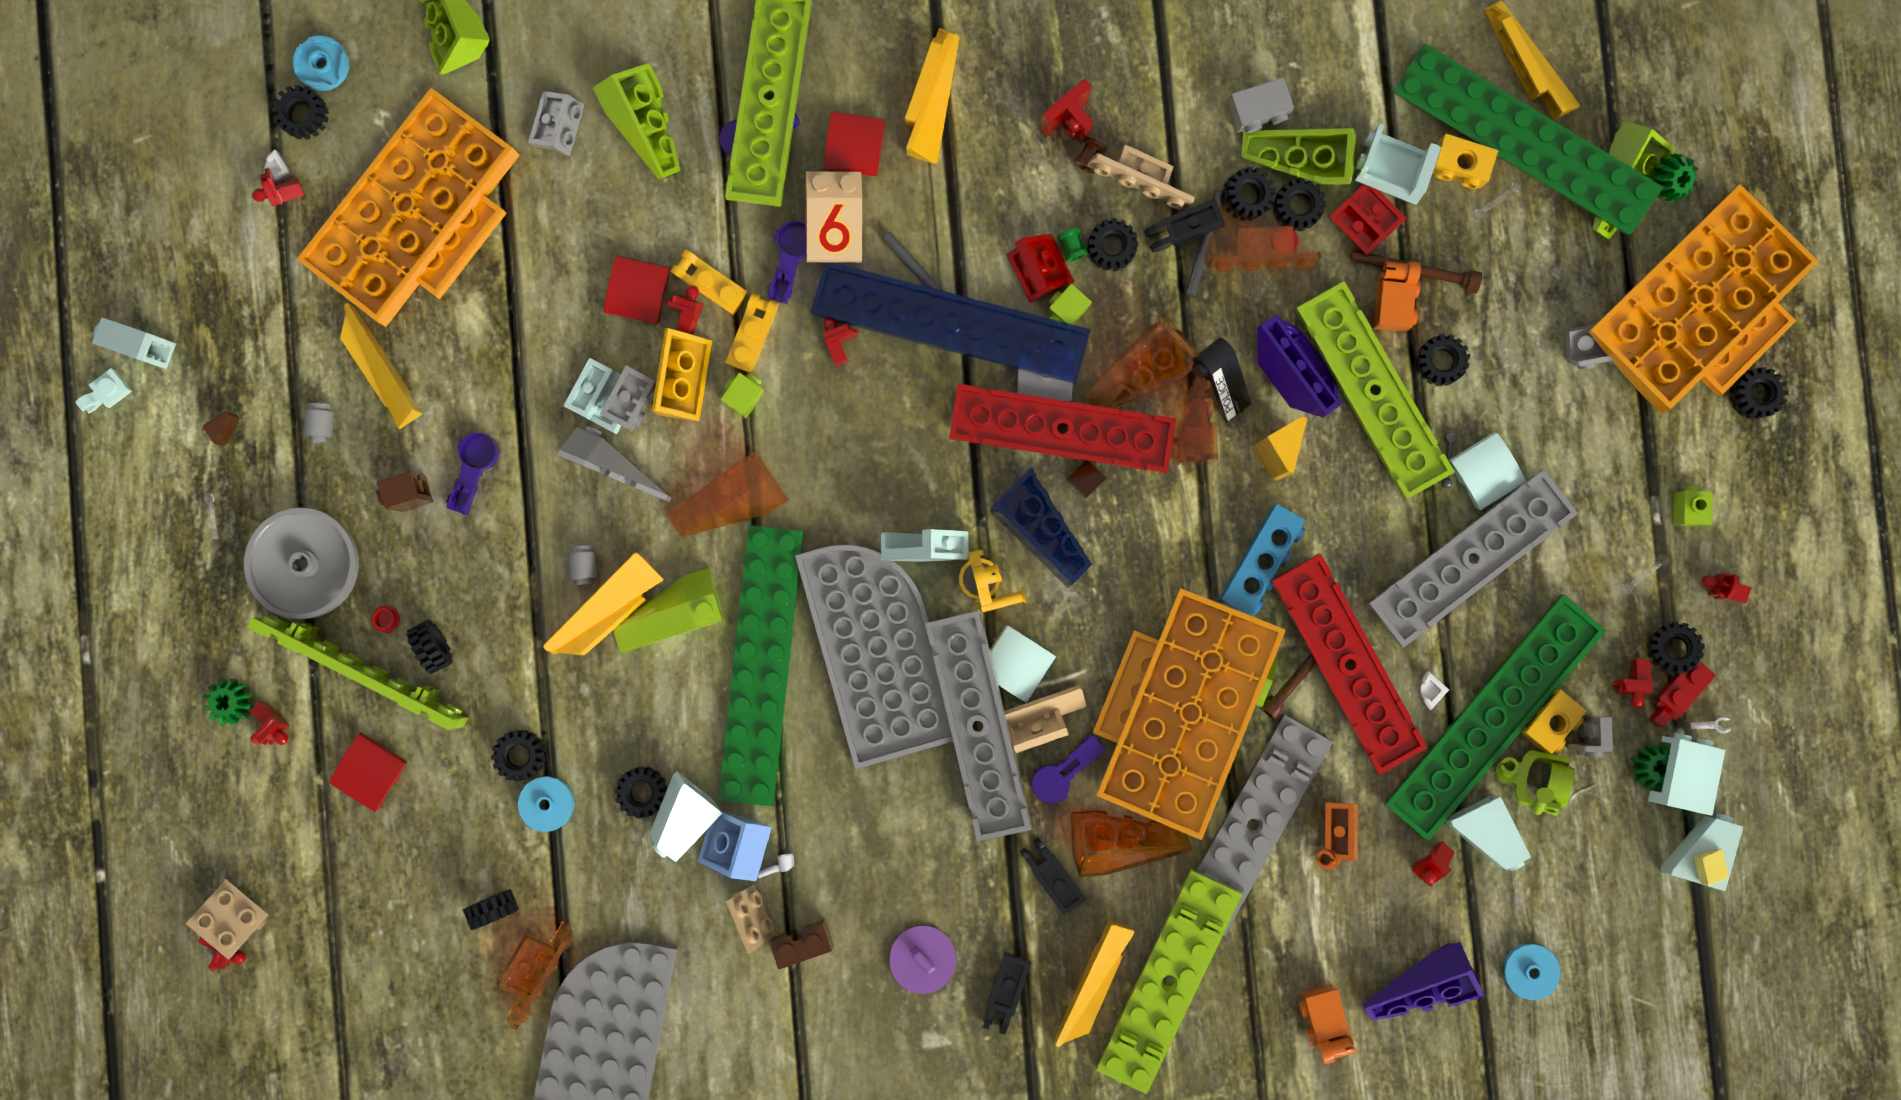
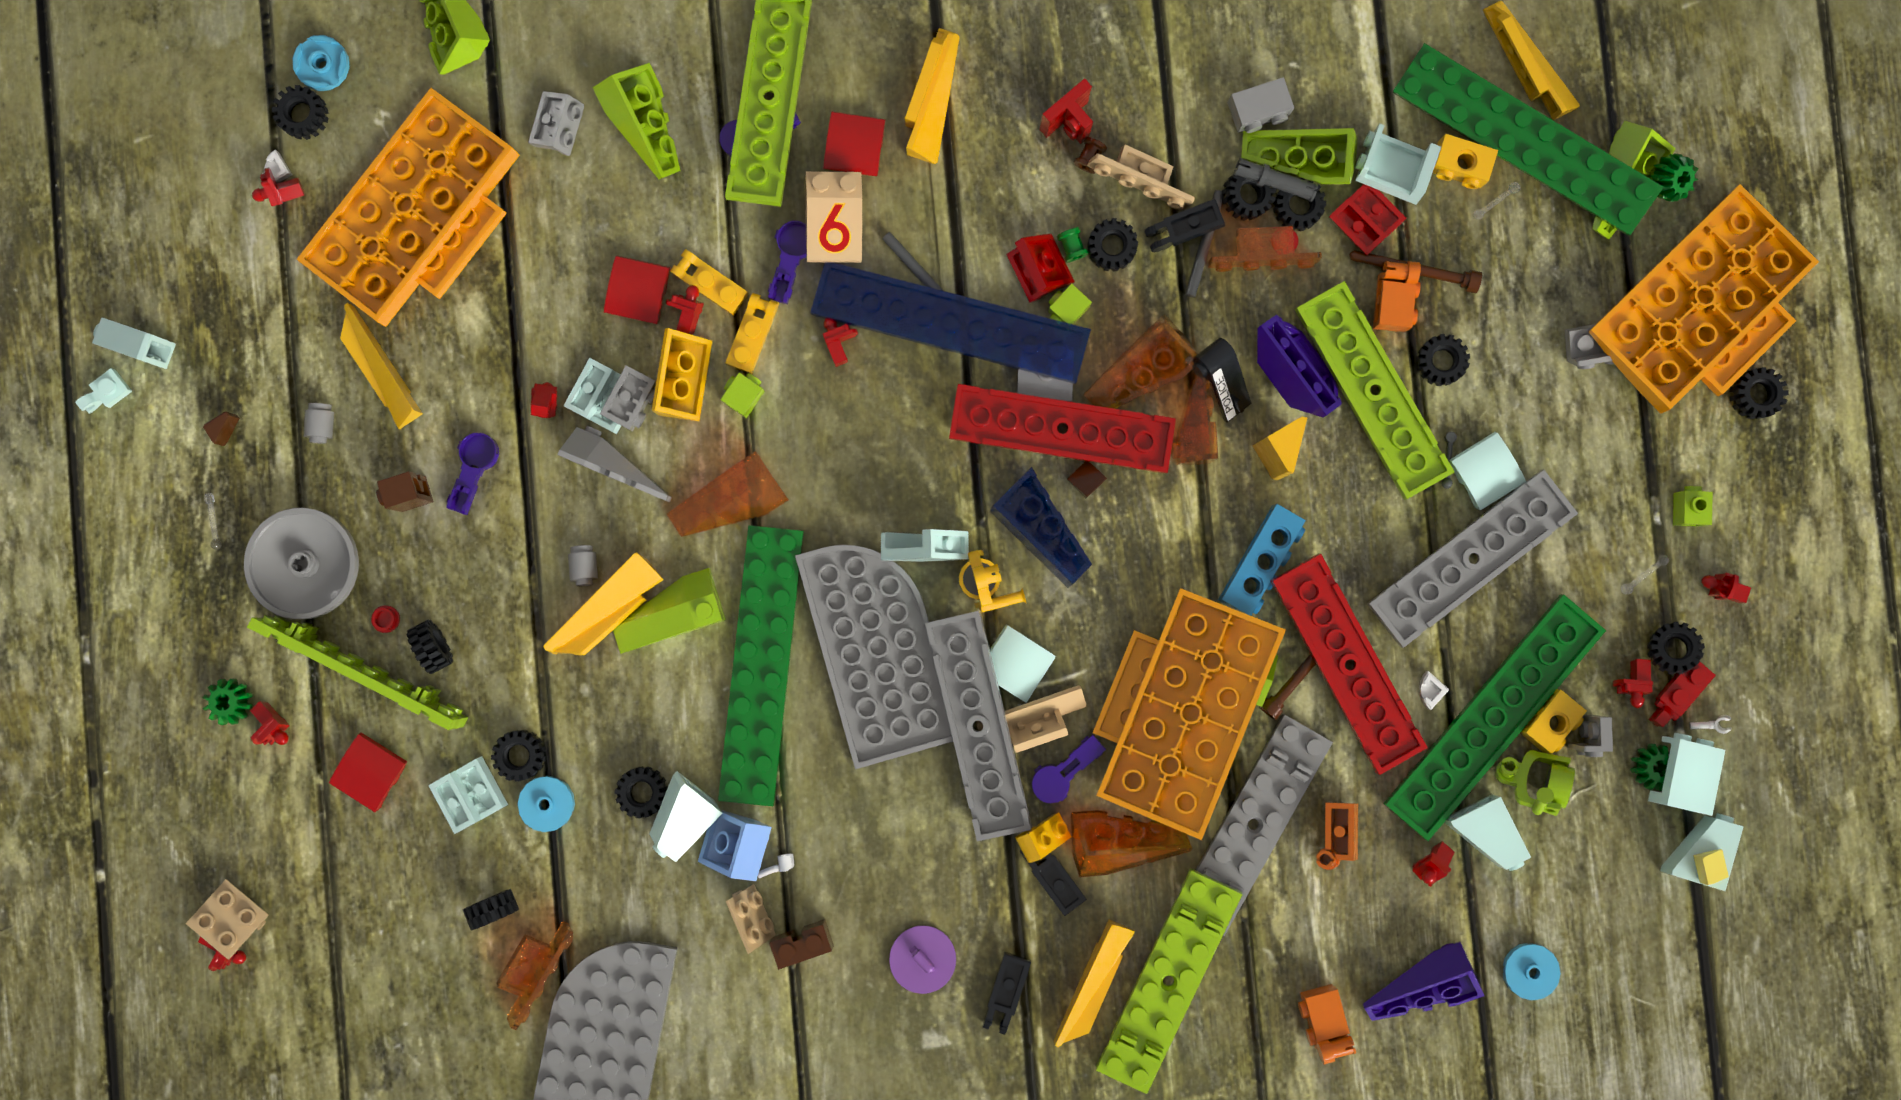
none -> light aqua slope [428,756,508,834]
none -> red piece [531,382,557,418]
none -> yellow plate [1015,812,1072,863]
none -> dark grey pin [1234,158,1318,202]

